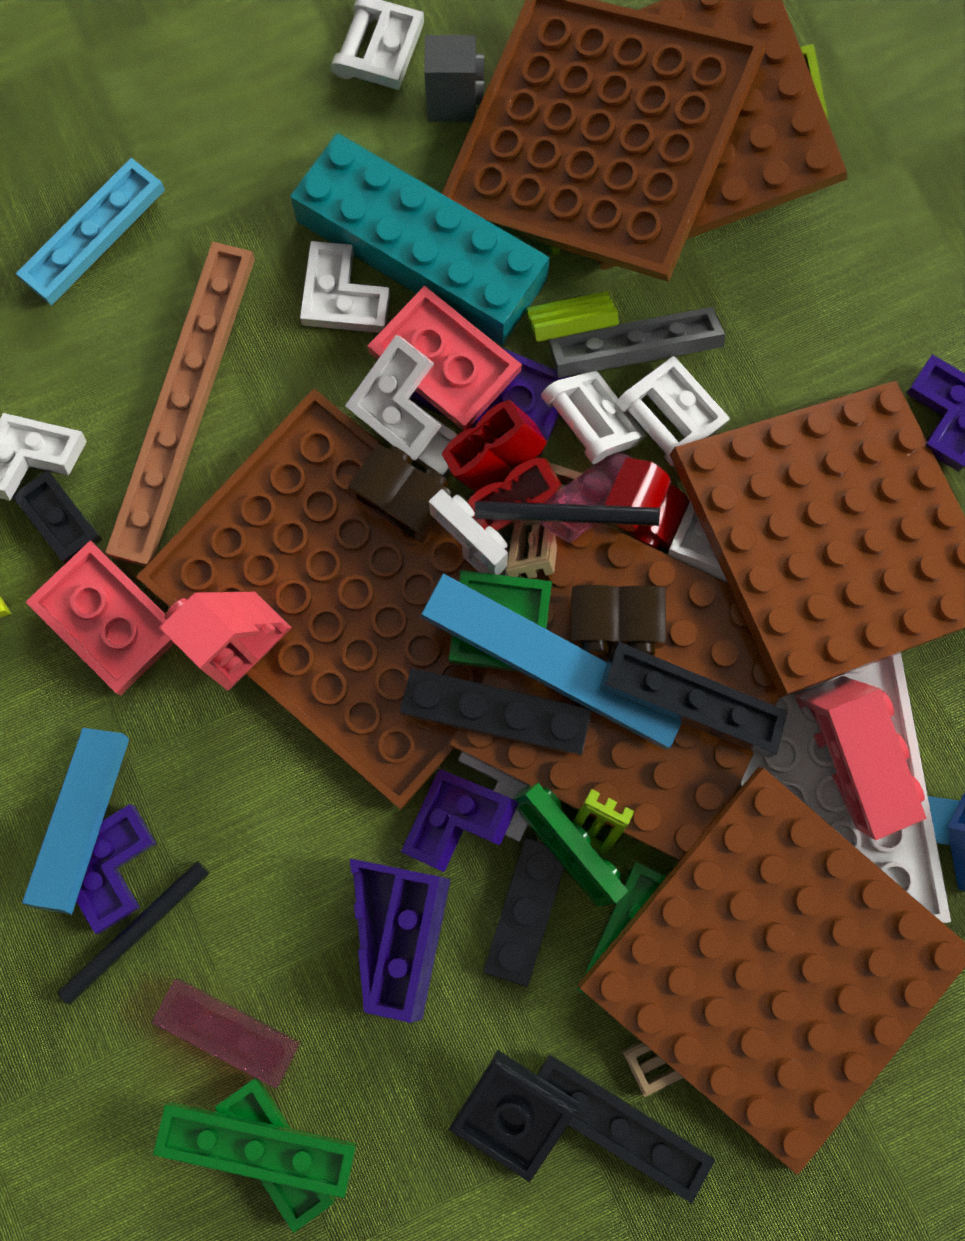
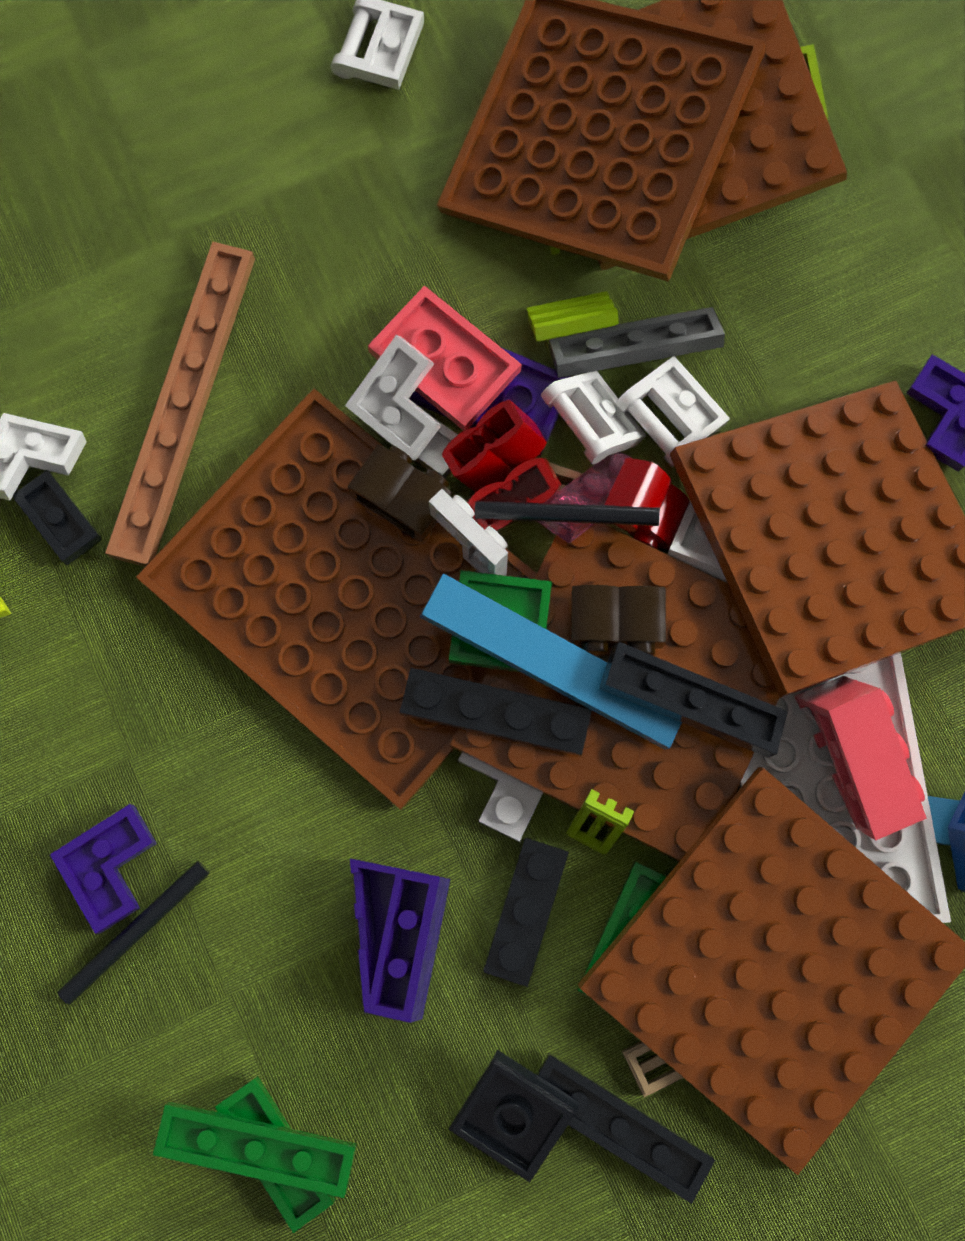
medium azure plate [16,158,165,306] -> none
dark azure tile [22,728,129,915] -> none
coral plate [26,540,174,696] -> none
clear pink plate [152,978,301,1089] -> none
coral wedge [159,592,292,691] -> none
teal brick [290,132,550,346] -> none
white plate [300,241,390,333] -> none
dark purple plate [401,769,519,872] -> none
dark grey brick [424,35,484,122] -> none
tan tile [506,520,560,579] -> none
green plate [512,783,628,907] -> none

